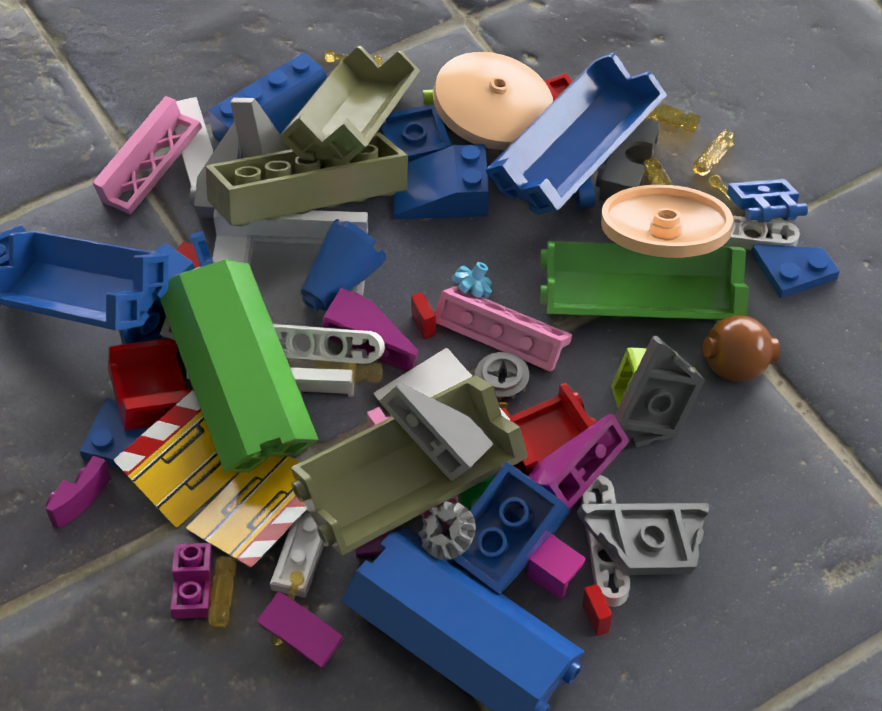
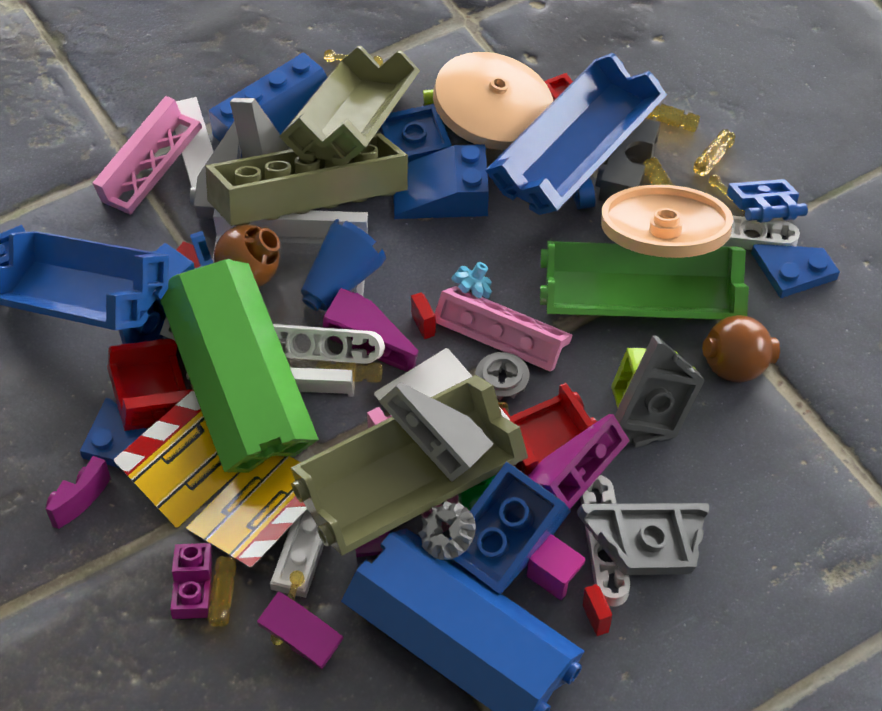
none -> dark orange brick [214,224,280,288]

